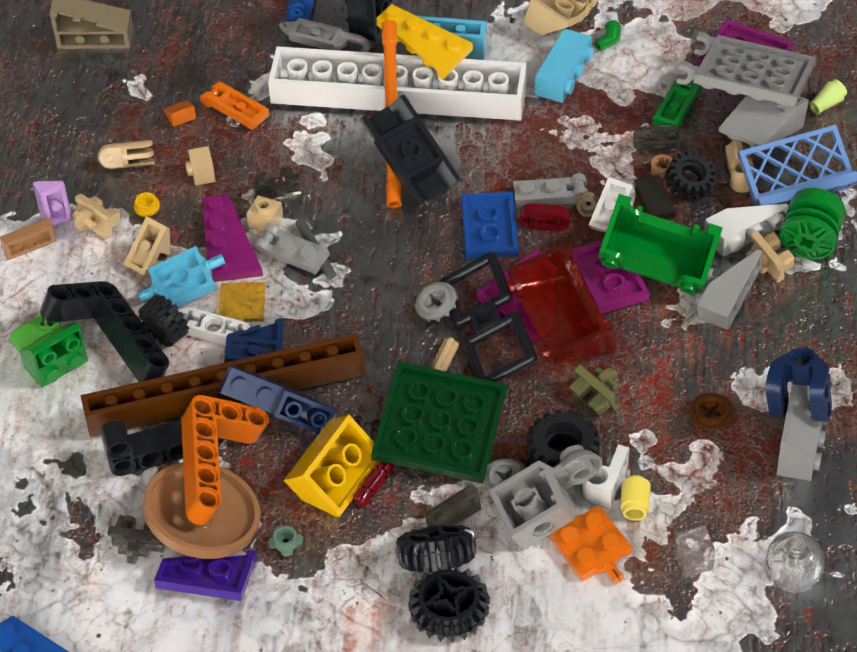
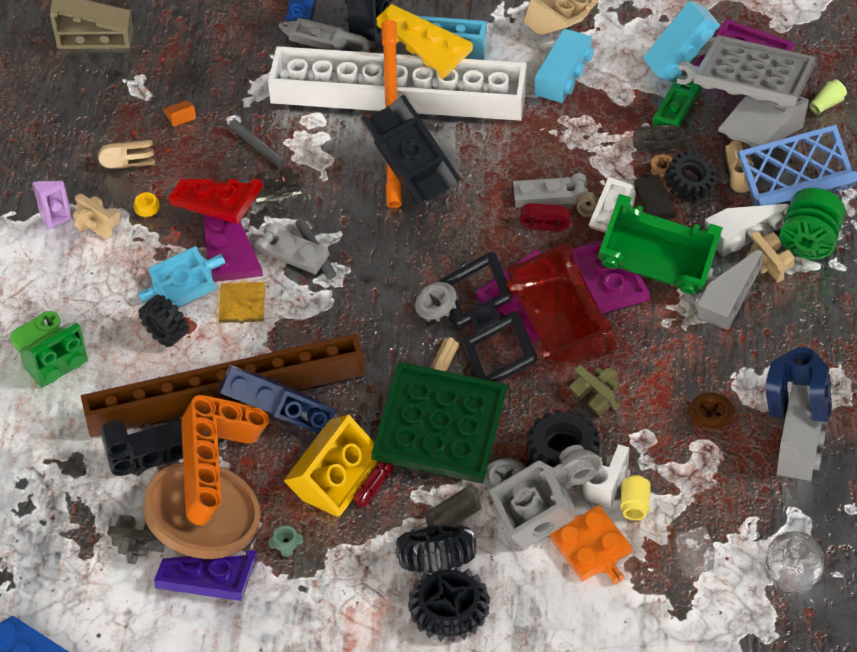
medium nougat plate [0,218,56,260] -> none
black beam [40,281,170,382] -> none
tan slope [124,216,171,277] -> none
white beam [179,307,250,345] -> none
tan plate [185,146,216,186] -> none
orange plate [200,81,269,130] -> none
dark blue wing [224,318,284,363] -> none
tan plate [247,196,283,232] -> none
blue tile [461,192,519,260] -> none
green arm [595,20,622,51] -> none
none -> red wing [168,179,263,224]
none -> dark grey bar [229,119,285,168]
none -> medium azure brick [643,0,720,82]

